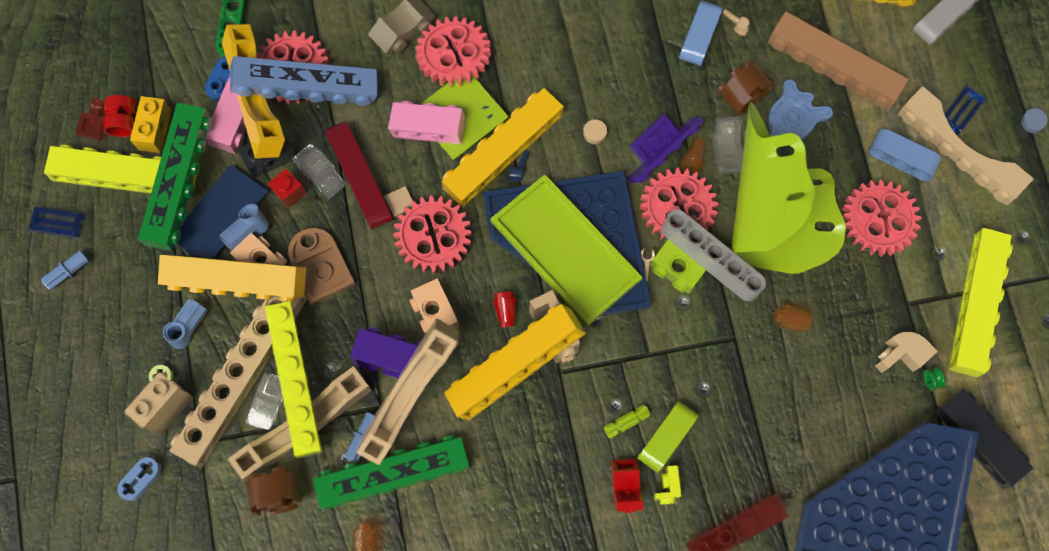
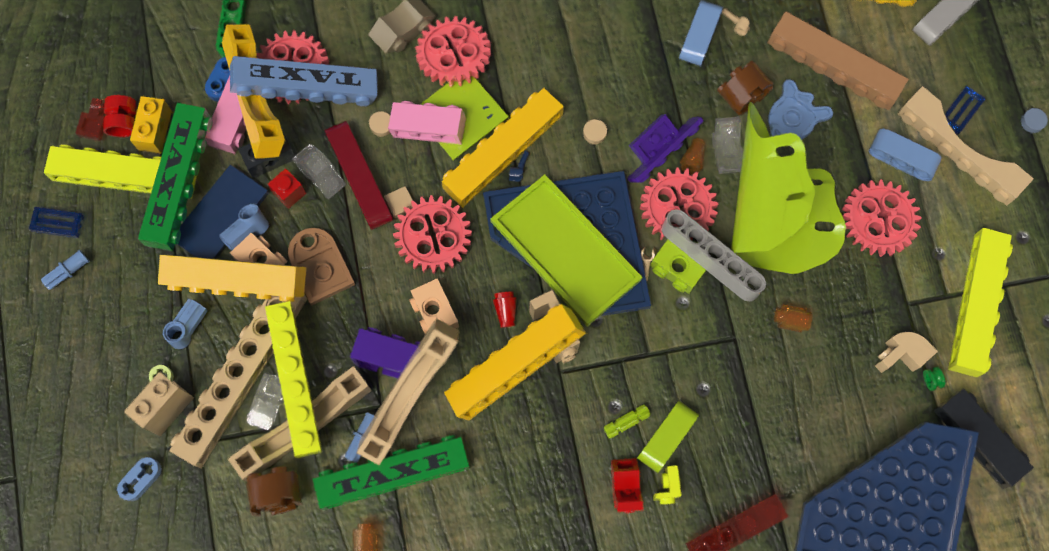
none -> tan tile [369,112,390,136]

